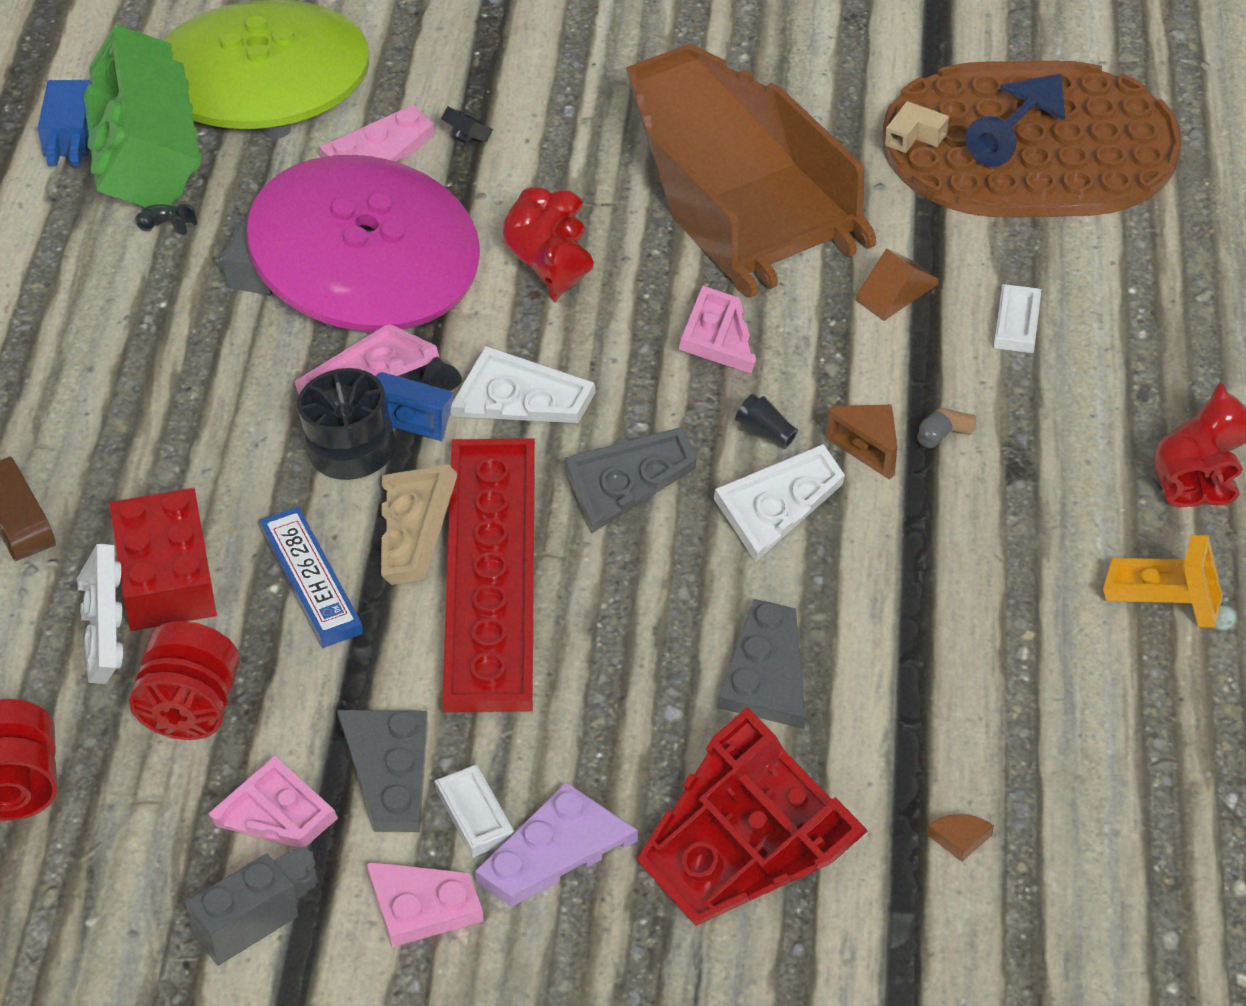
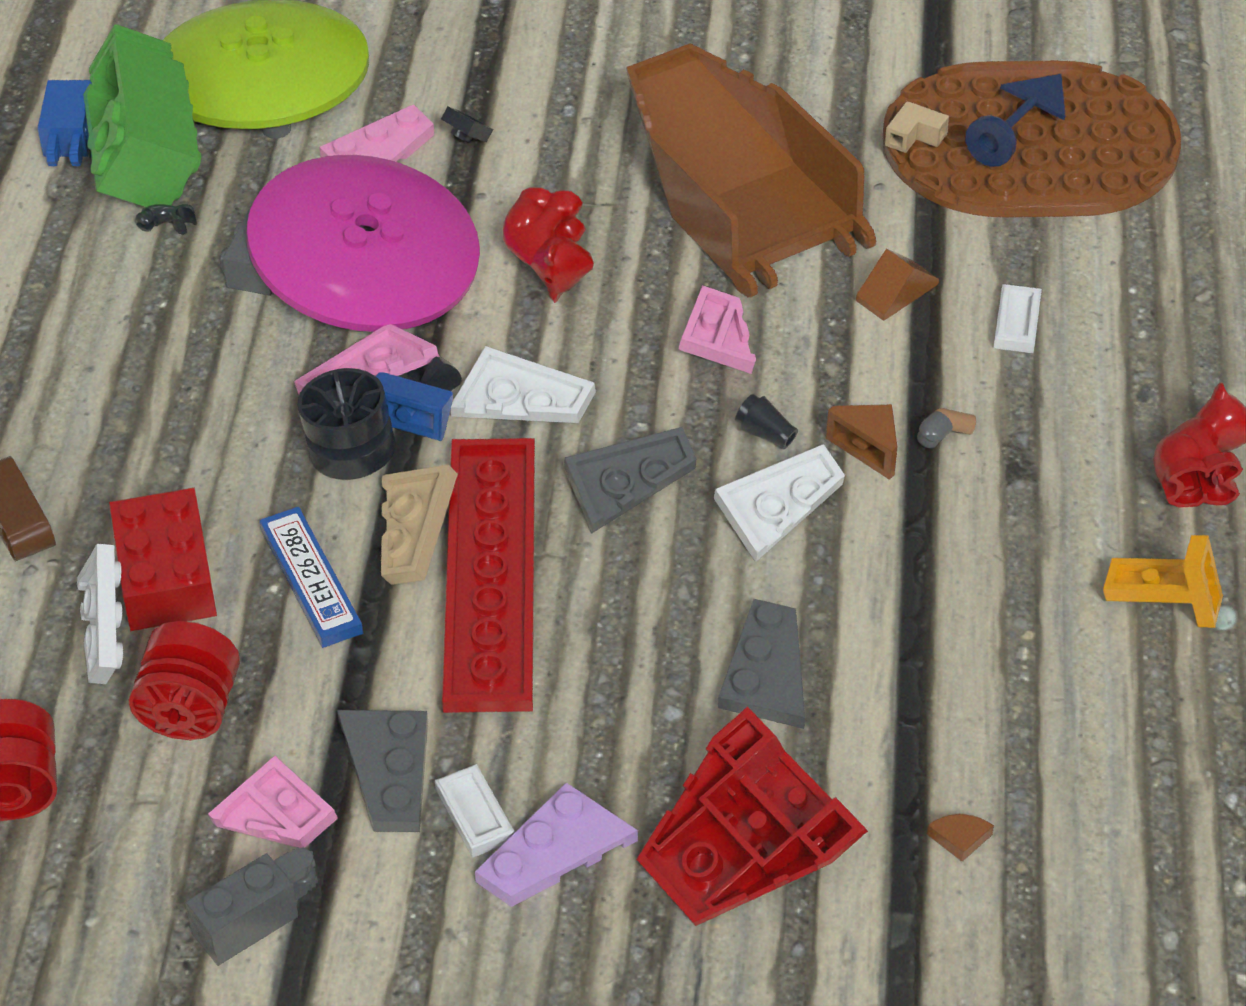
bright pink wing [366,862,484,947] -> none

